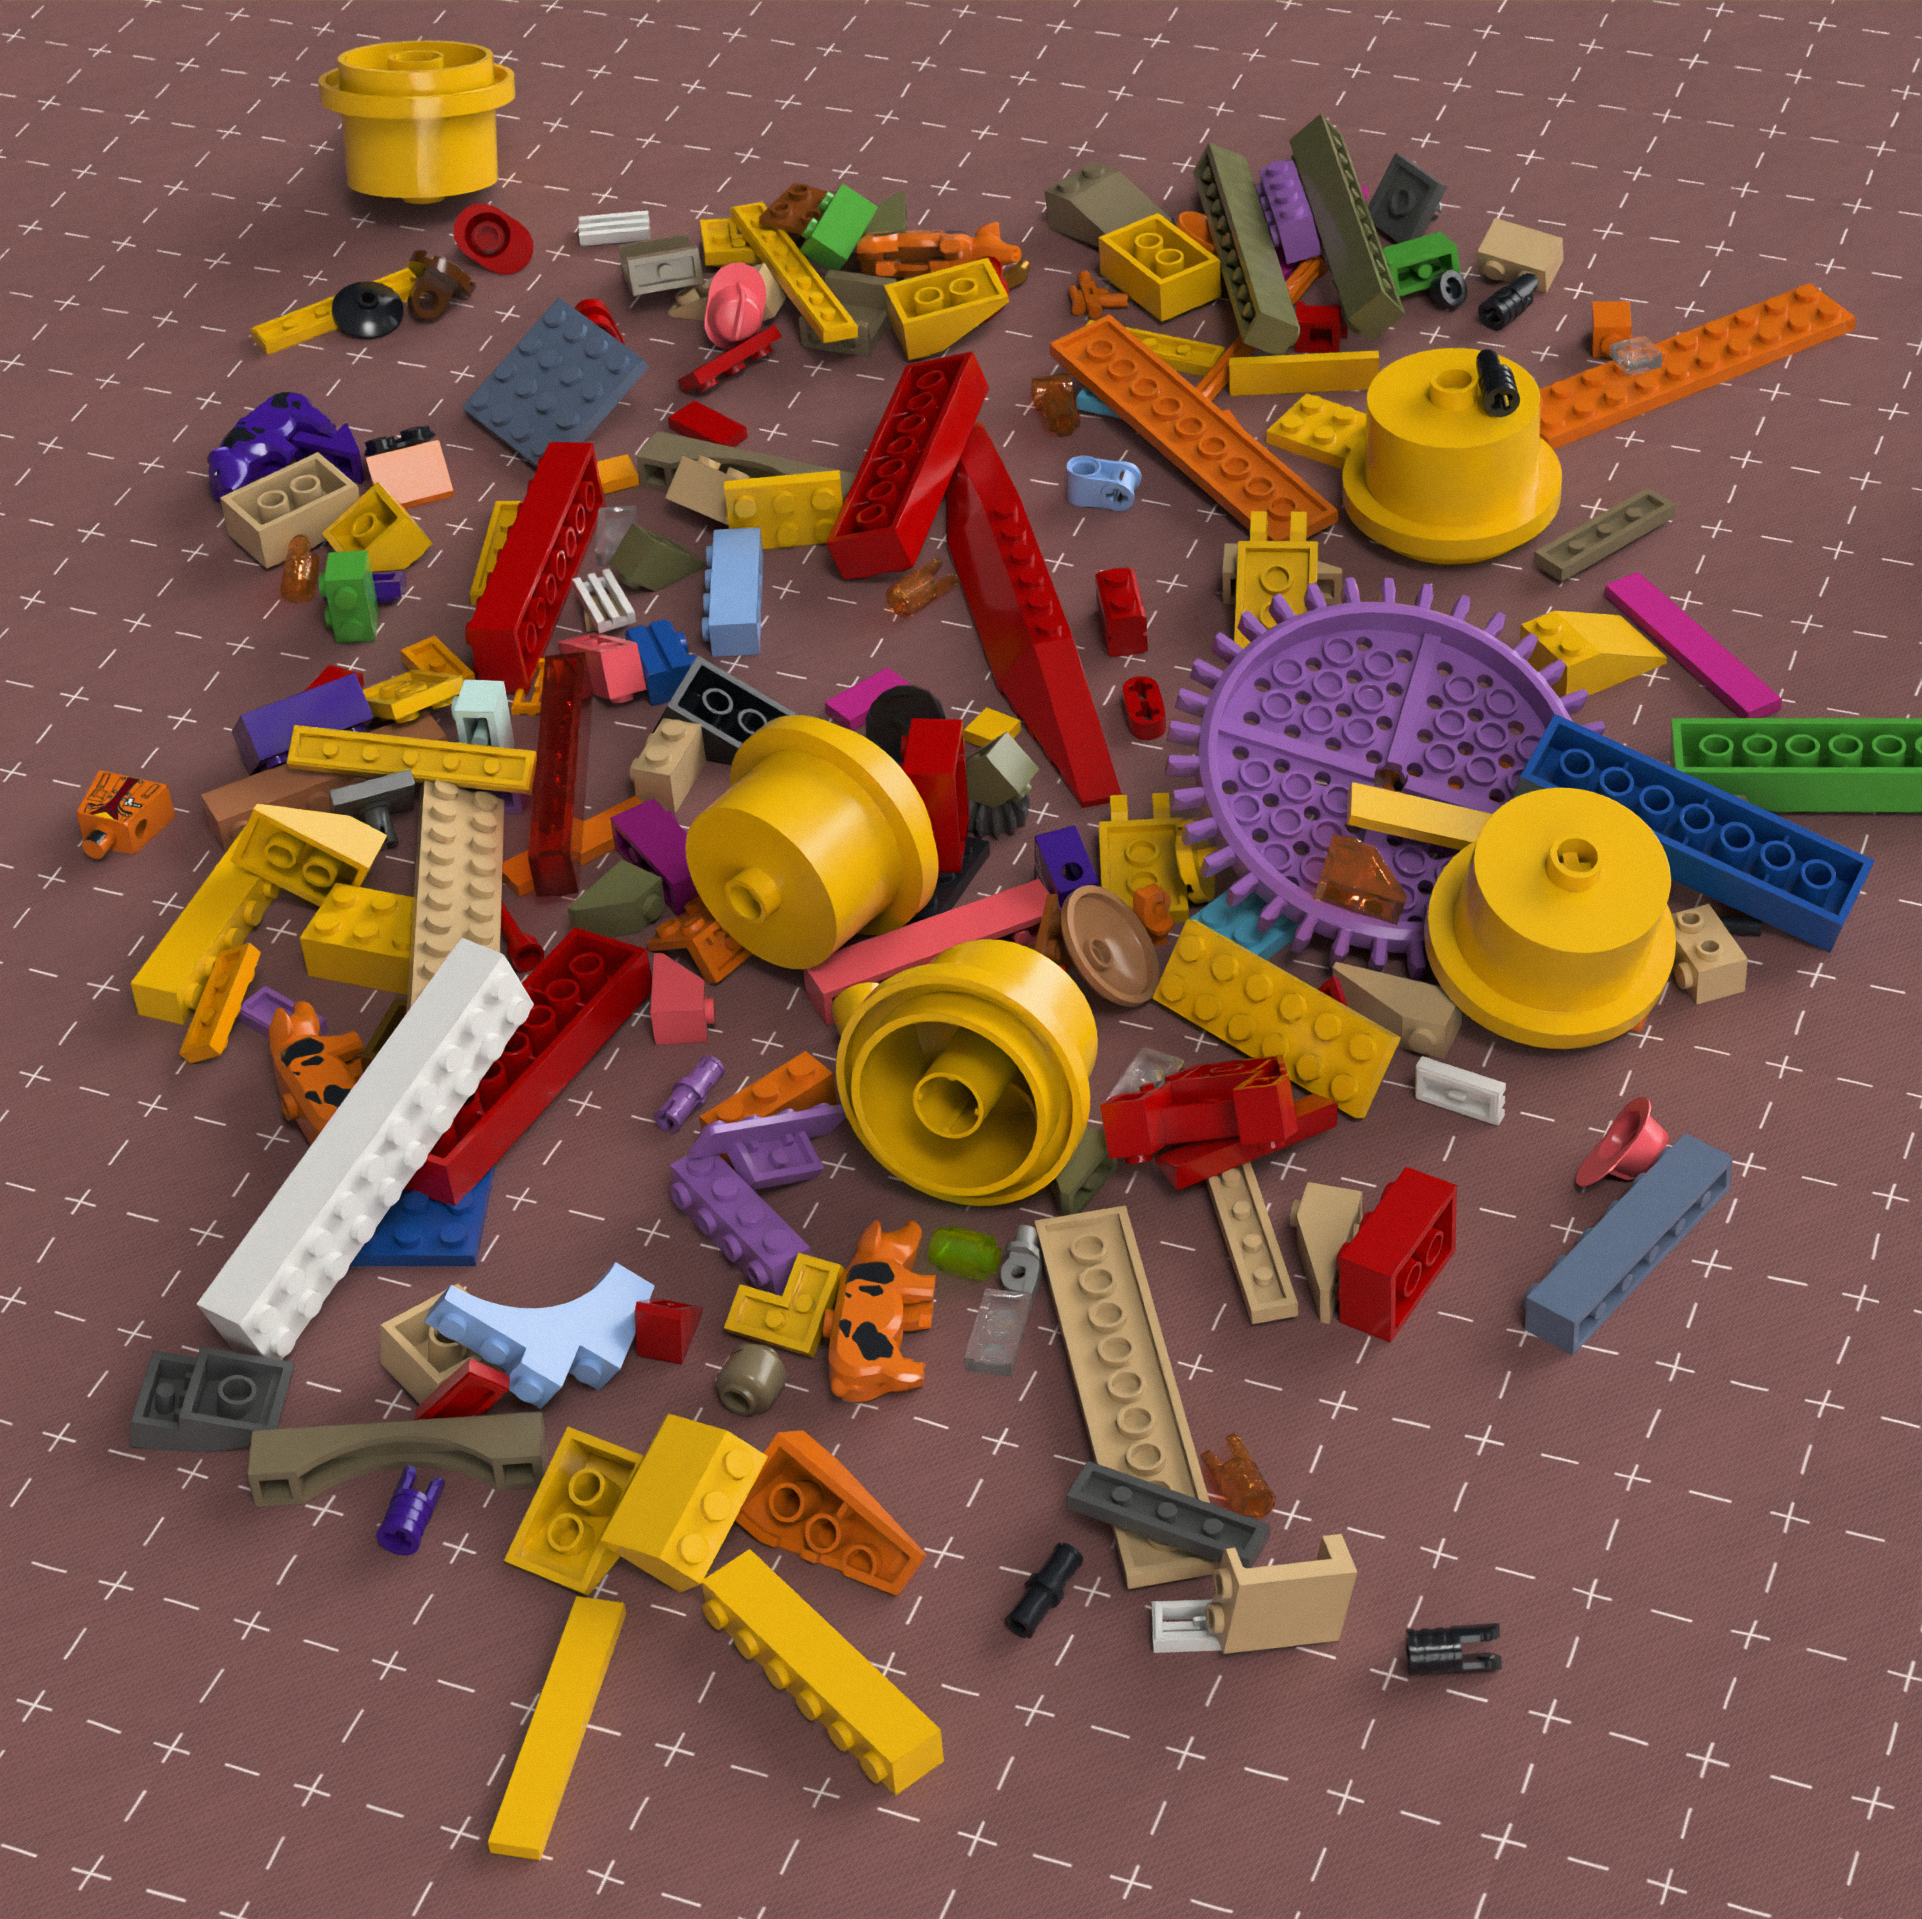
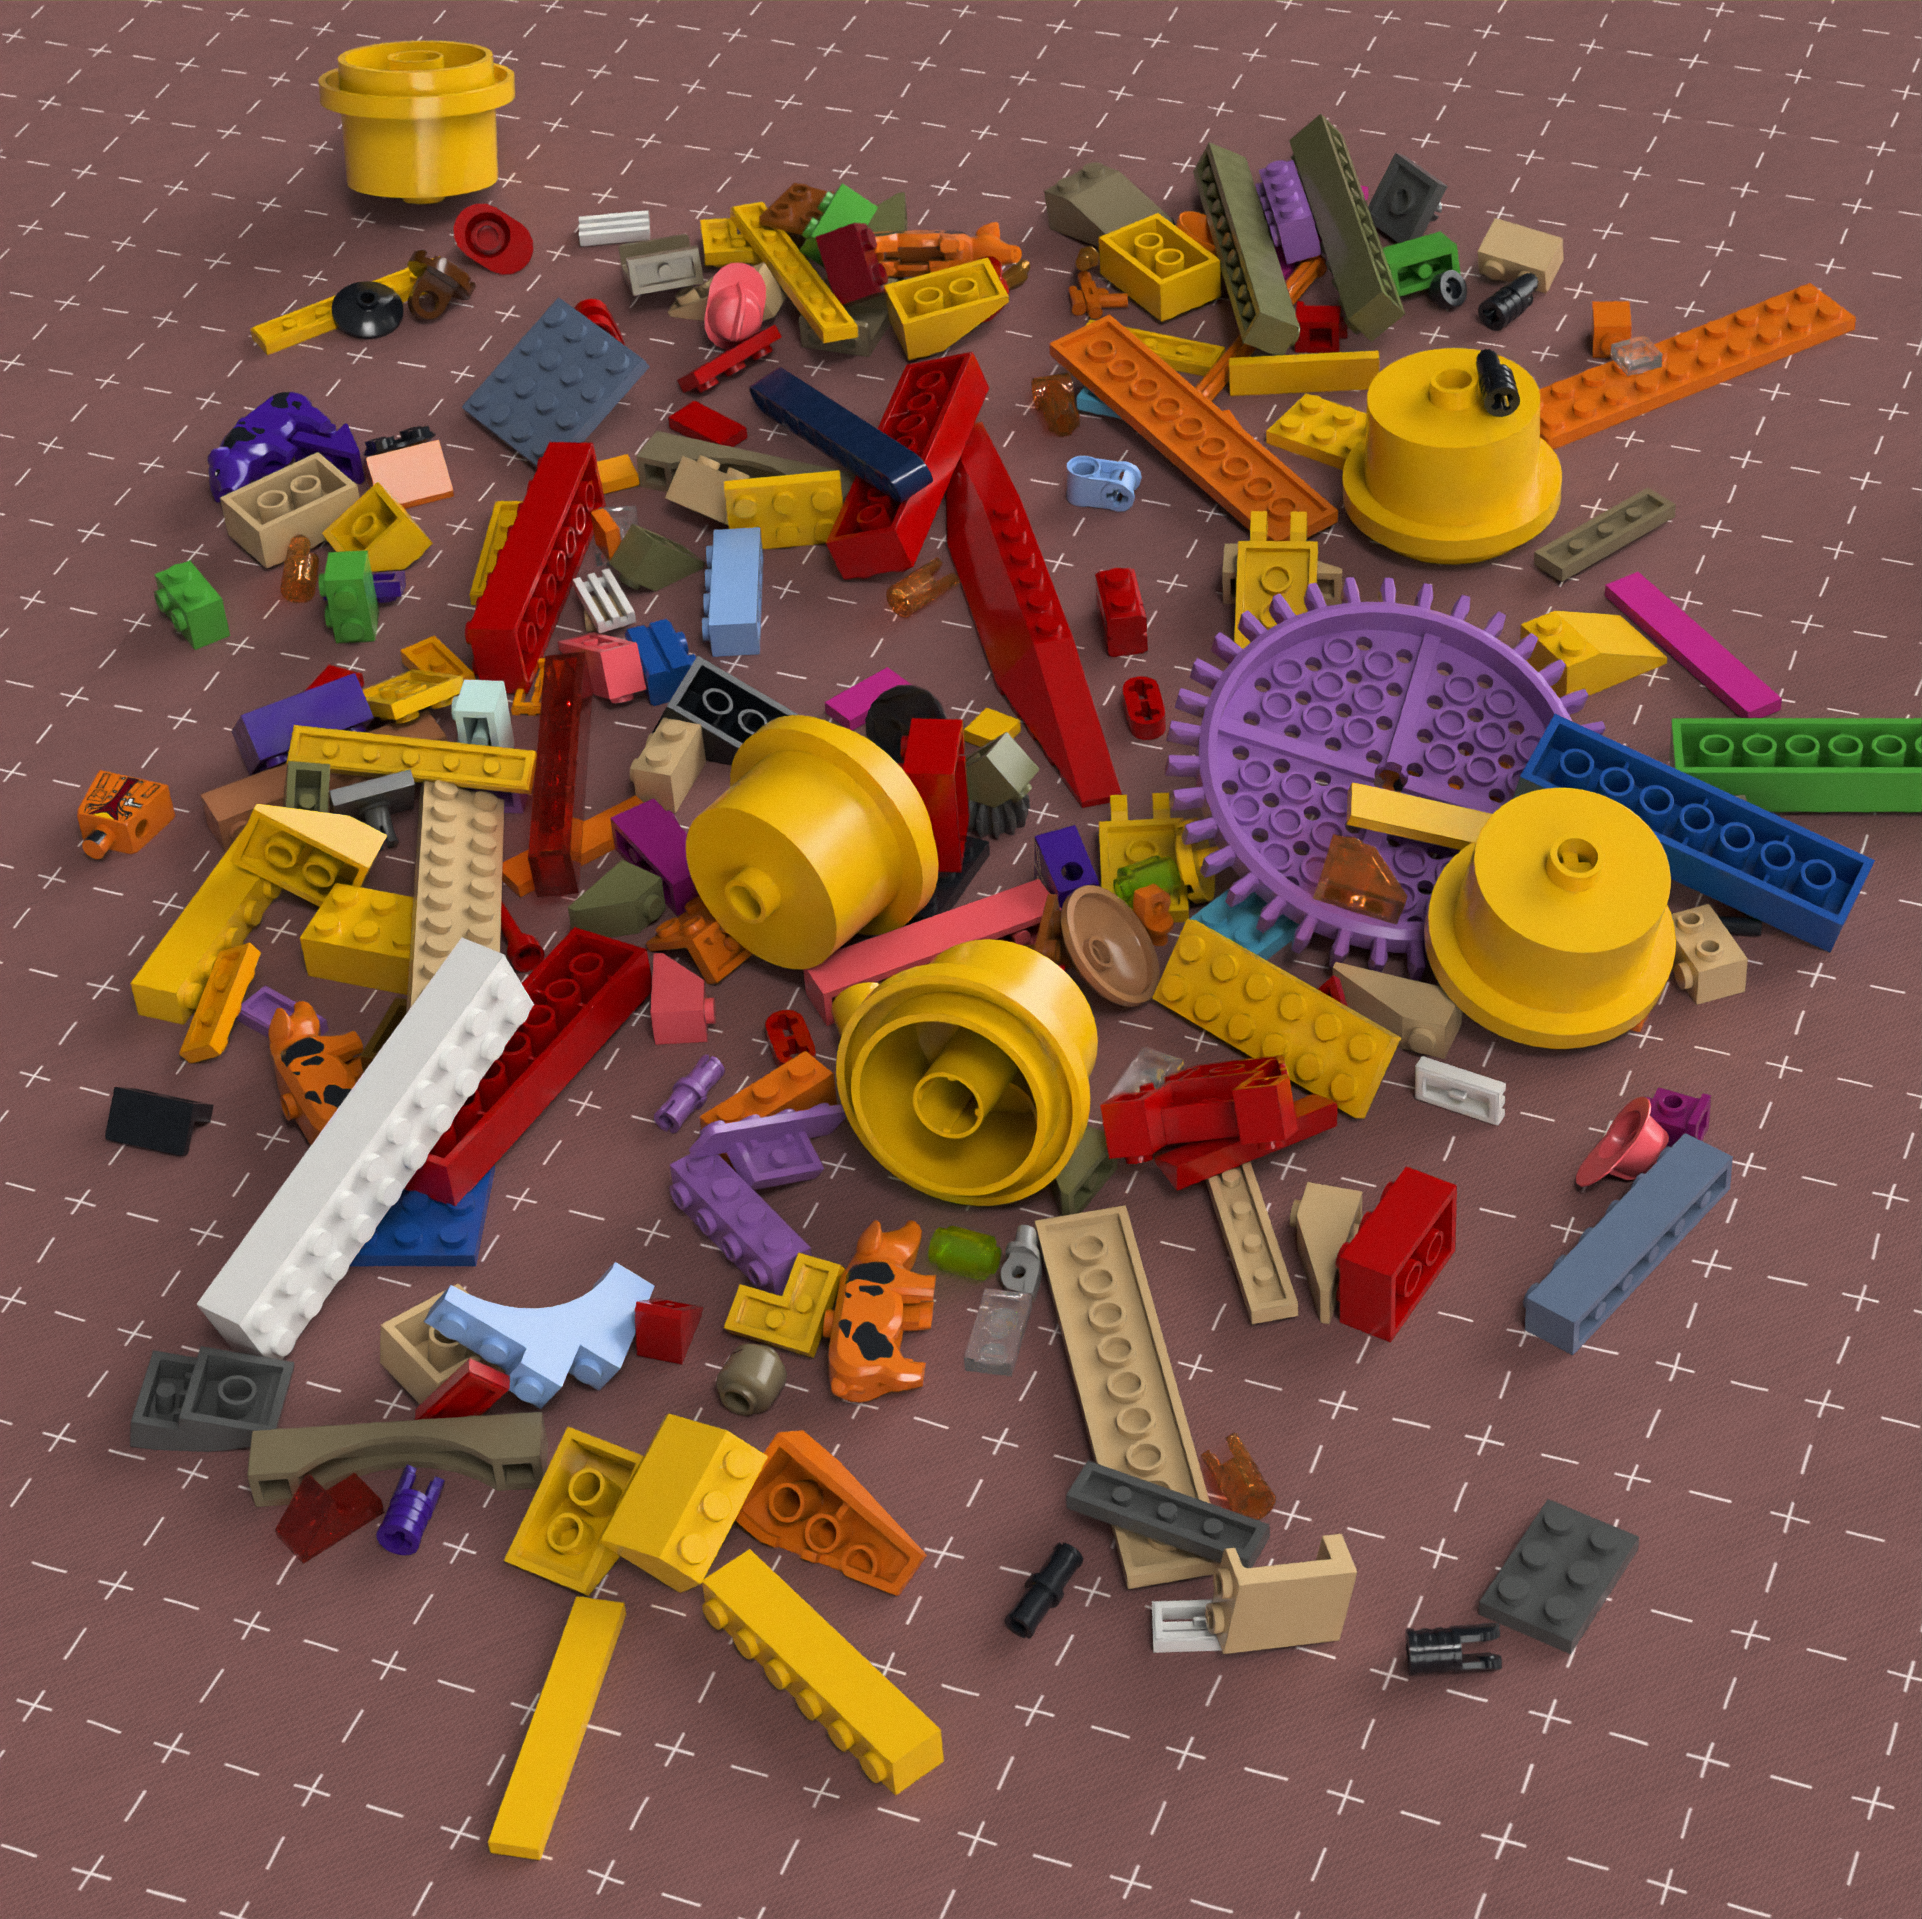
none -> black panel [105,1087,214,1156]
none -> bright green brick [154,560,230,650]
none -> clear red slope [275,1473,385,1564]
none -> olive slope [283,761,330,813]
none -> orange tile [591,508,621,561]
none -> dark blue beam [749,367,933,504]
none -> red beam [765,1009,817,1068]
none -> dark red brick [815,223,888,307]
none -> pearl gold bar [1075,246,1100,271]
none -> clear neon green brick [1113,855,1181,909]
none -> dark grey plate [1479,1499,1639,1654]
none -> magenta brick [1644,1087,1711,1147]

